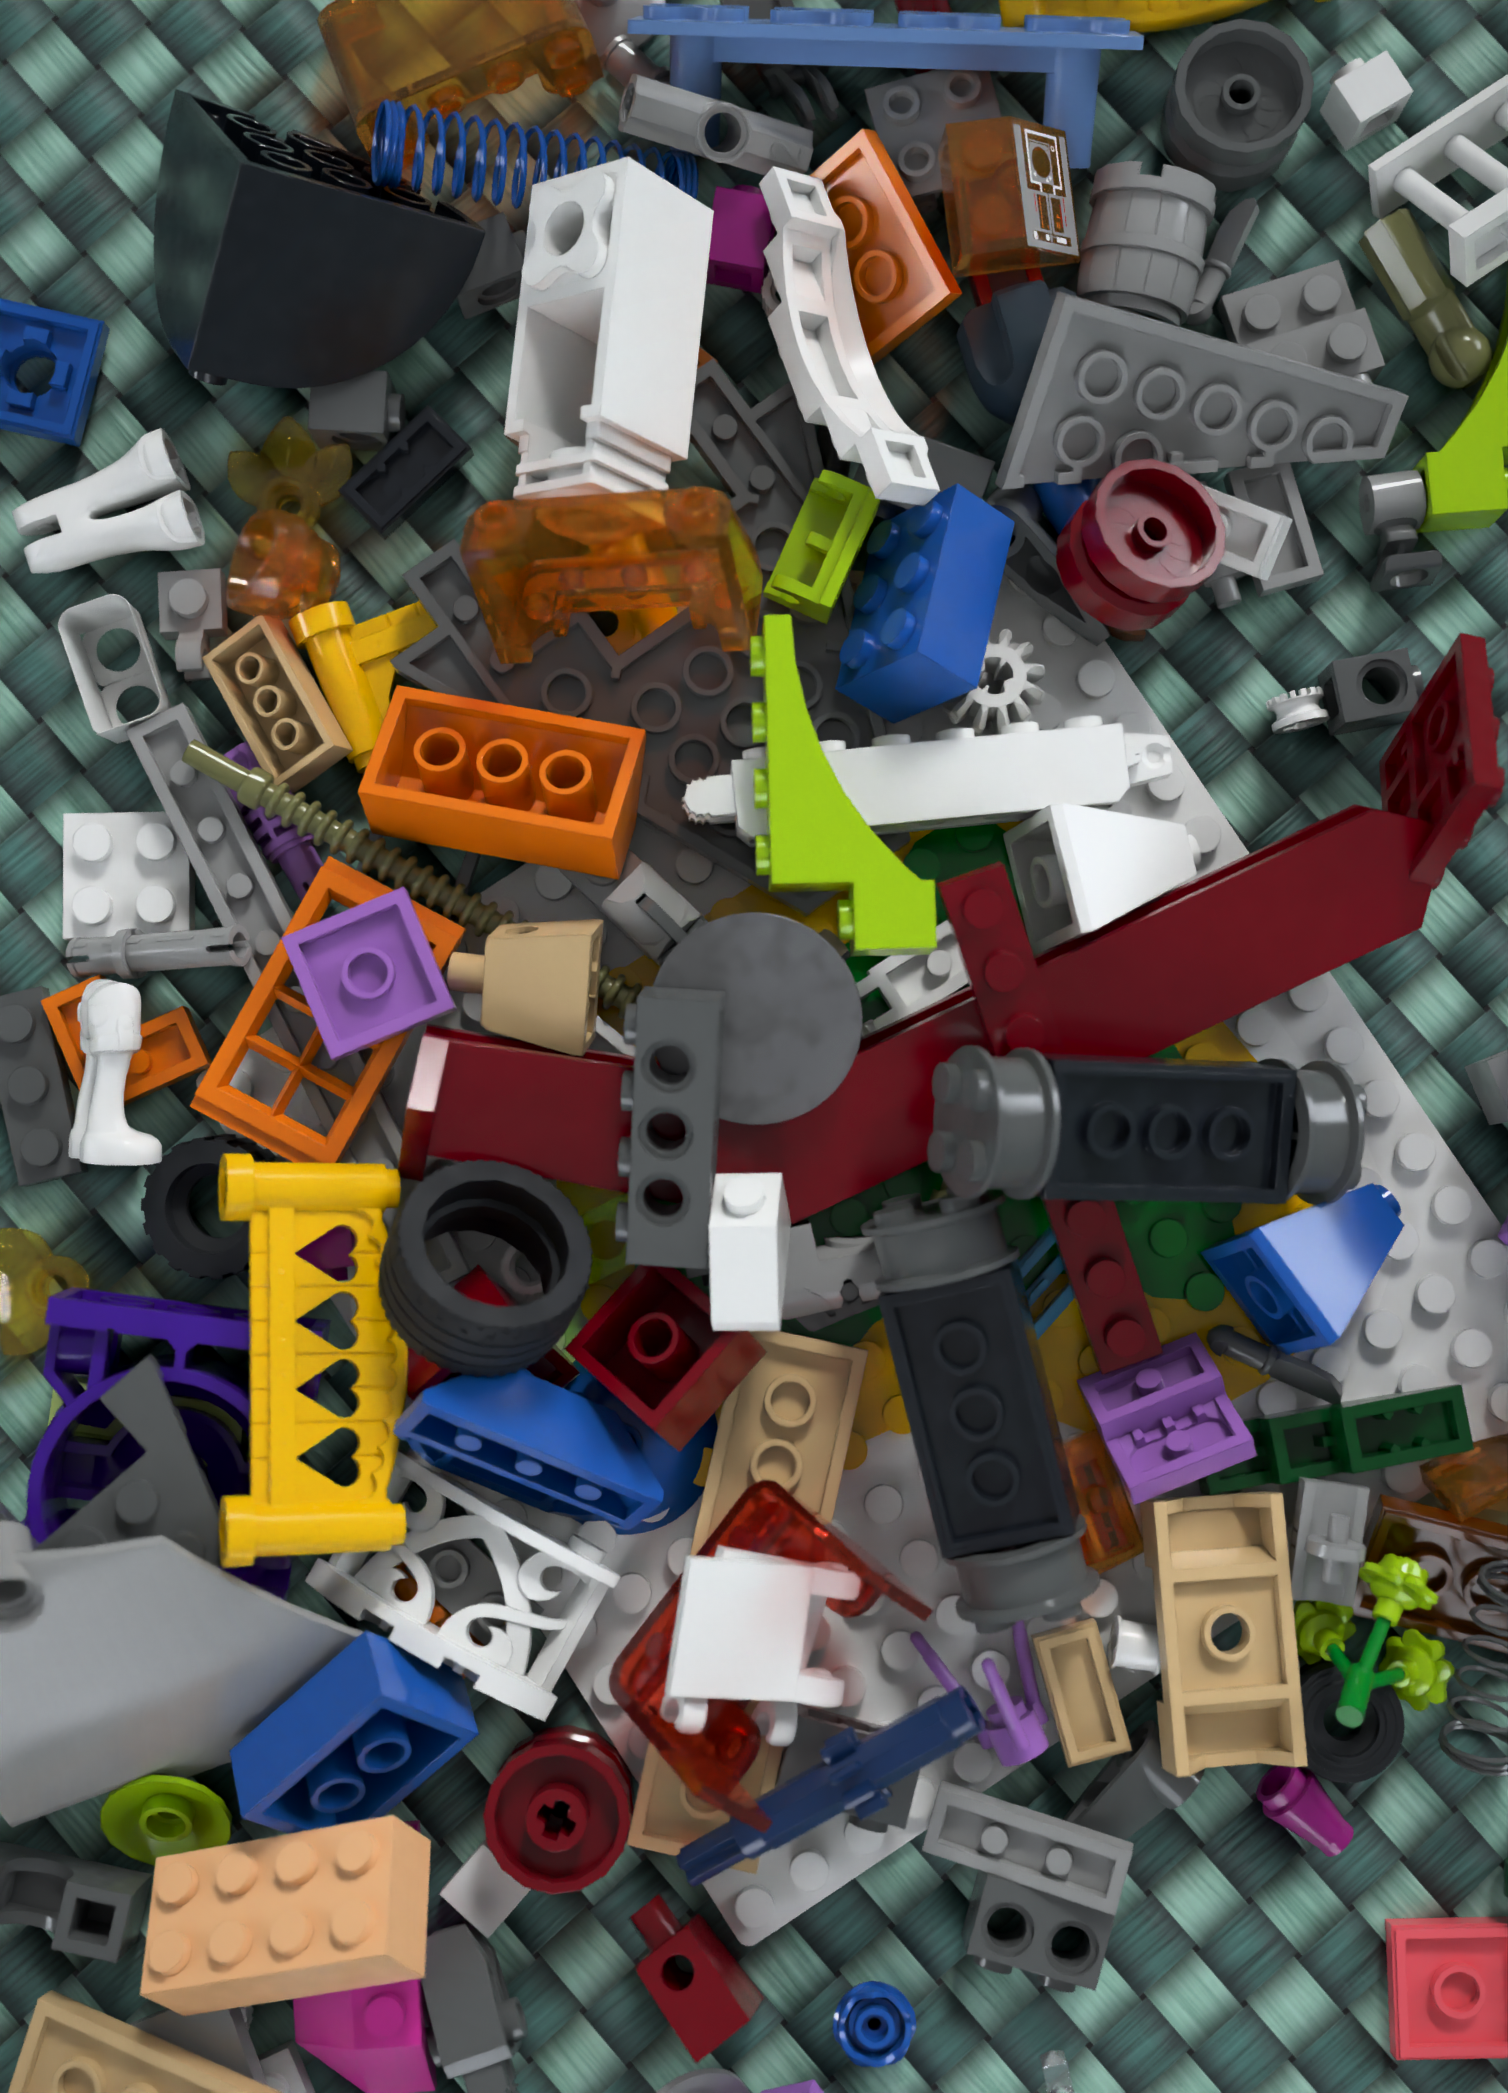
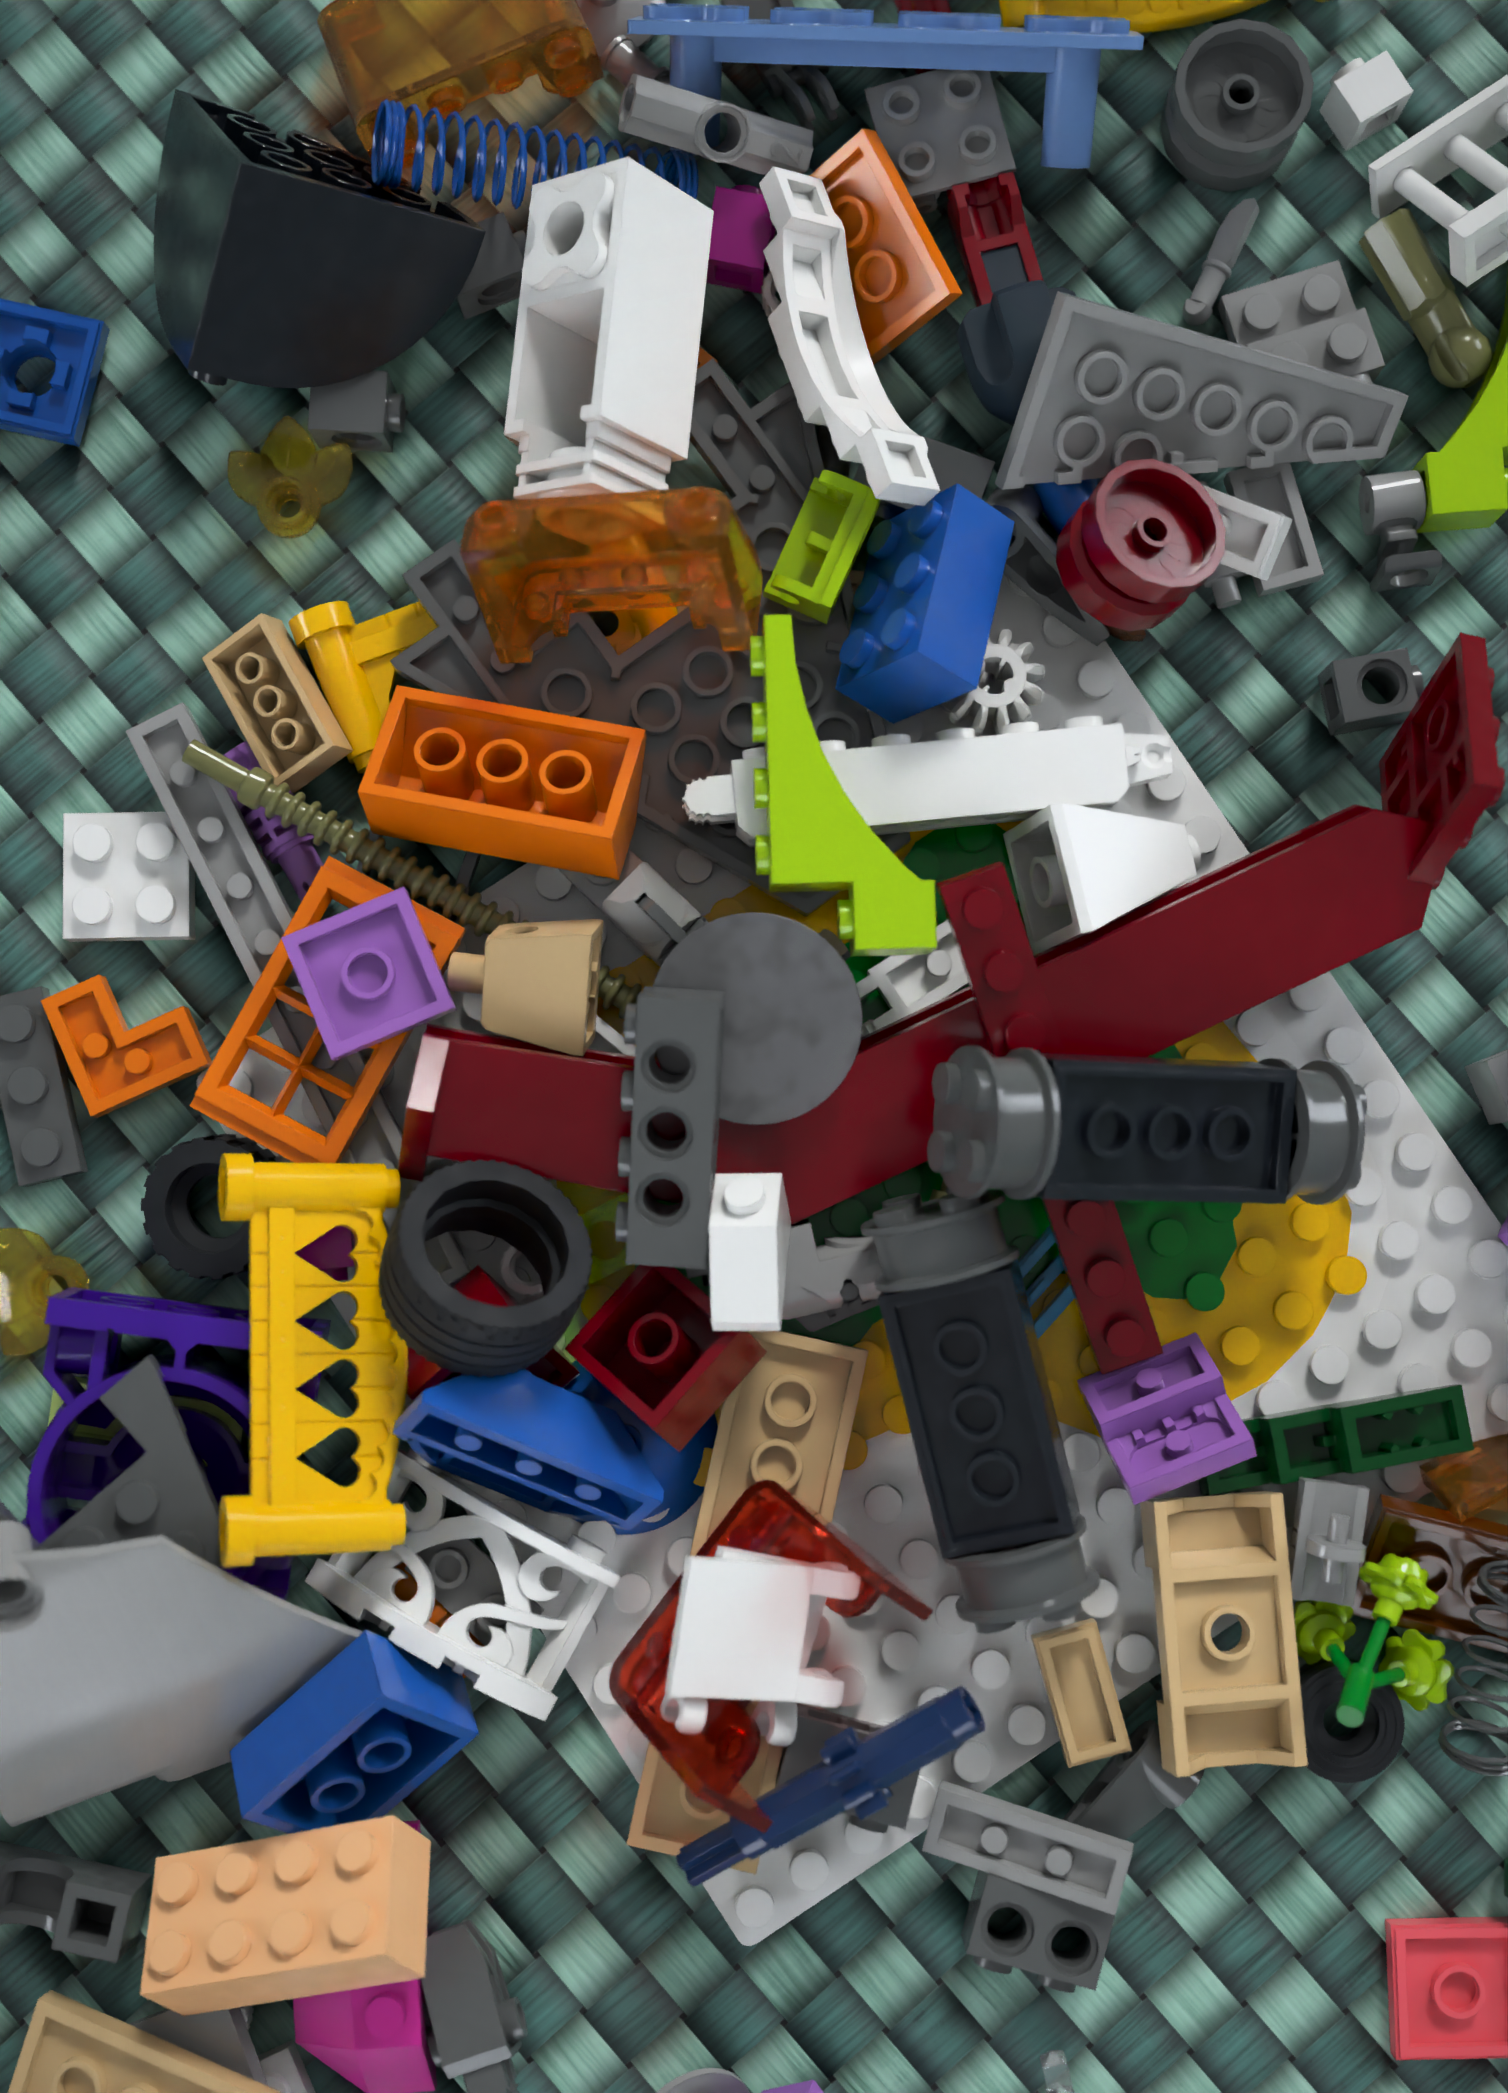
white piece [12,428,205,573] -> none
white piece [58,594,172,744] -> none
light grey pin [65,924,252,979] -> none
white piece [69,979,162,1166] -> none
lime dish [100,1775,232,1866] -> none
light grey plate [158,568,228,681] -> none
clear orange piece [226,509,341,620] -> none
black plate [338,405,474,540] -> none
white tile [439,1839,531,1939] -> none
dark red wheel [483,1725,635,1894] -> none
dark red torso [628,1894,763,2064] -> none
blue plate [833,1981,916,2067] -> none
medium lavender plant [910,1620,1049,1767] -> none
clear orange slope [938,116,1081,278] -> none
clear orange slope [1063,1428,1144,1575] -> none
light grey piece [1076,161,1217,327] -> none
white axle [1108,1615,1161,1676] -> none
blue slope [1200,1183,1404,1355] -> none
dark grey piece [1206,1325,1342,1404] -> none
magenta cone [1256,1765,1354,1857] -> none
white bush [1266,686,1330,734] -> none

